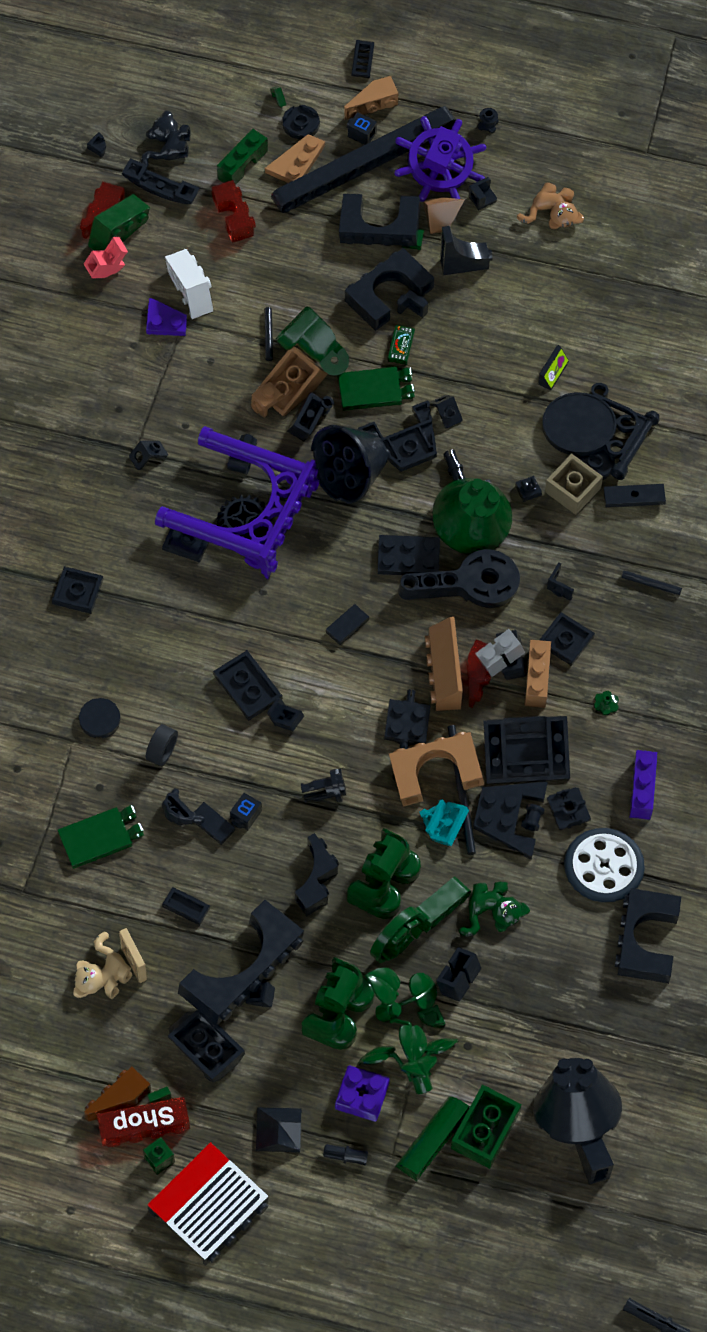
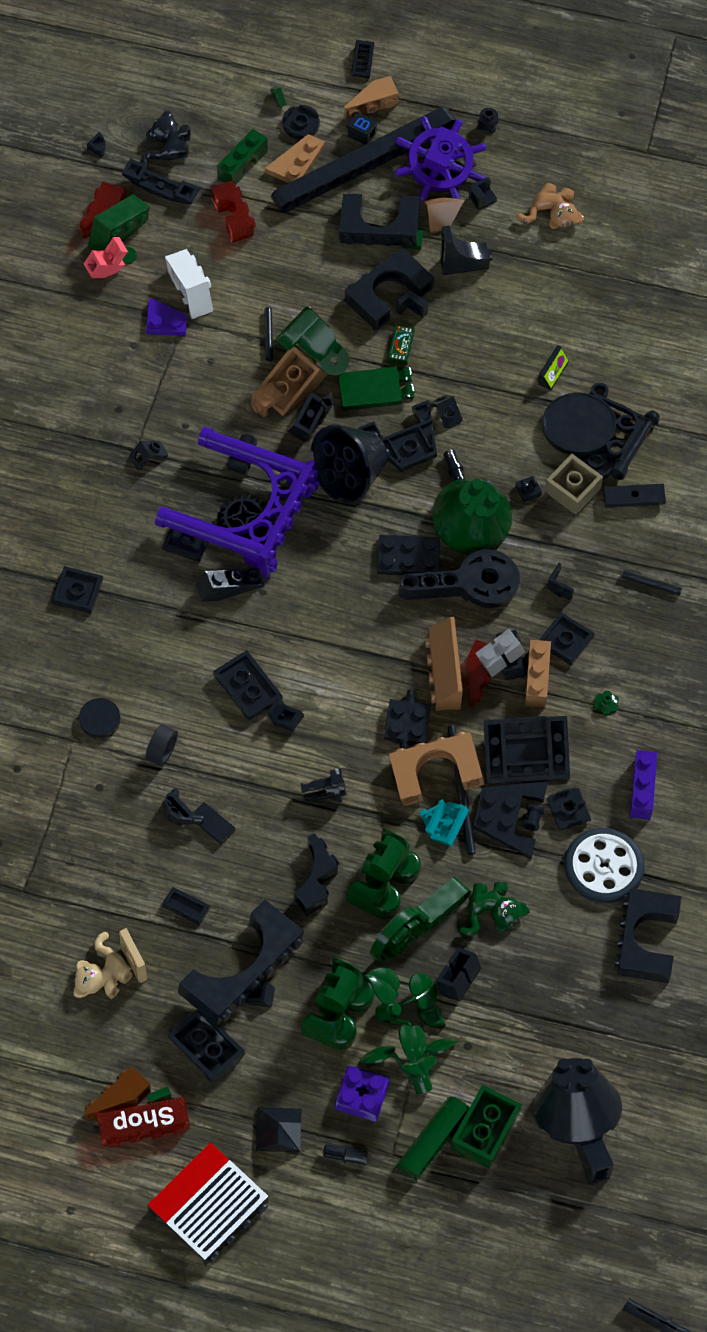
dark green tile [58,805,144,869] -> none
dark green brick [143,1137,175,1175] -> none
black brick [230,793,262,831] -> none
black tile [326,604,369,645] -> none
none -> dark green piece [122,247,137,264]
none -> black slope [196,568,264,602]

